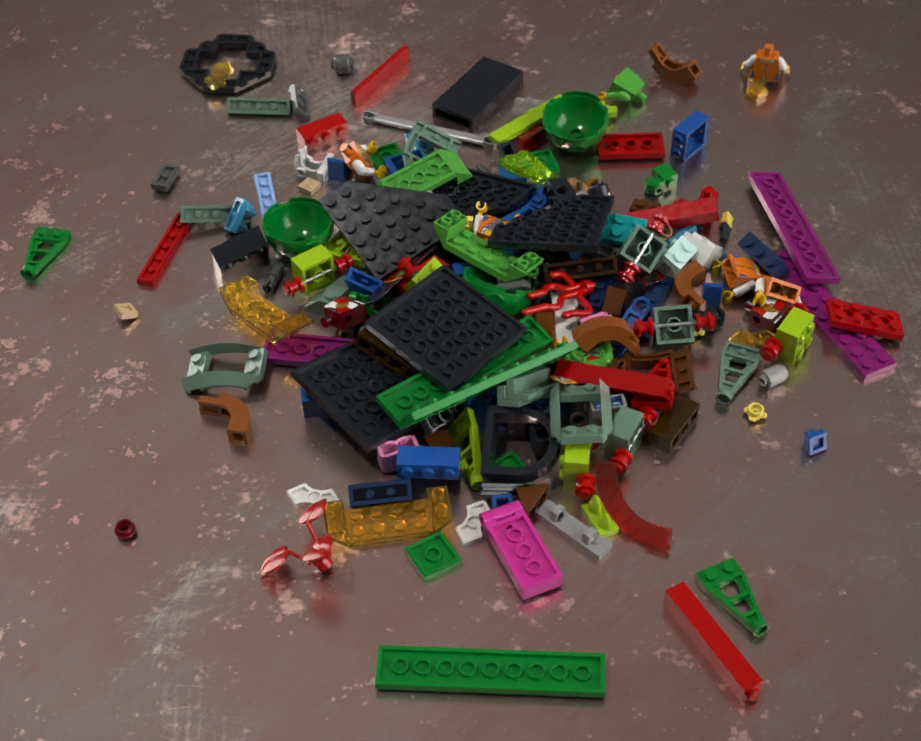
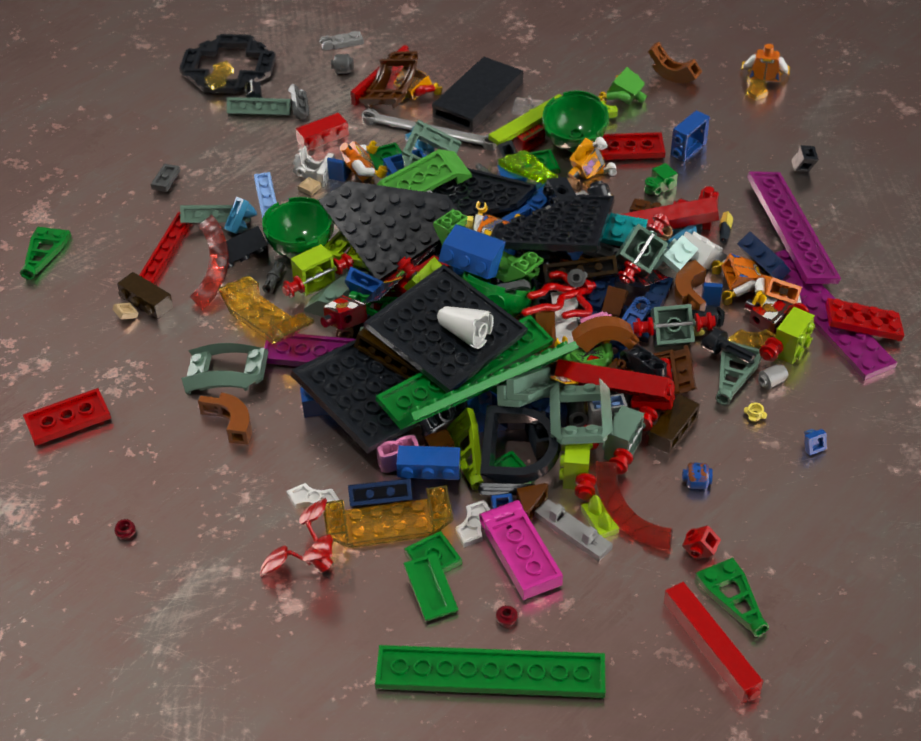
none -> red plate [23,388,111,446]
none -> dark brown brick [117,272,173,319]
none -> clear red tile [190,215,229,311]
none -> black piece [245,79,262,98]
none -> light grey hinge [319,31,364,51]
none -> reddish brown wedge [359,51,418,109]
none -> torso [394,66,443,103]
none -> green piece [403,553,459,622]
none -> white cone [437,306,493,349]
none -> blue slope [438,224,506,279]
none -> dark red plate [496,605,518,627]
none -> dark grey plate [567,269,588,287]
none -> torso [568,137,617,179]
none -> black piece [620,344,667,377]
none -> blue head [682,463,713,490]
none -> red brick [682,525,721,560]
none -> black piece [701,326,756,364]
none -> black brick [791,145,819,172]

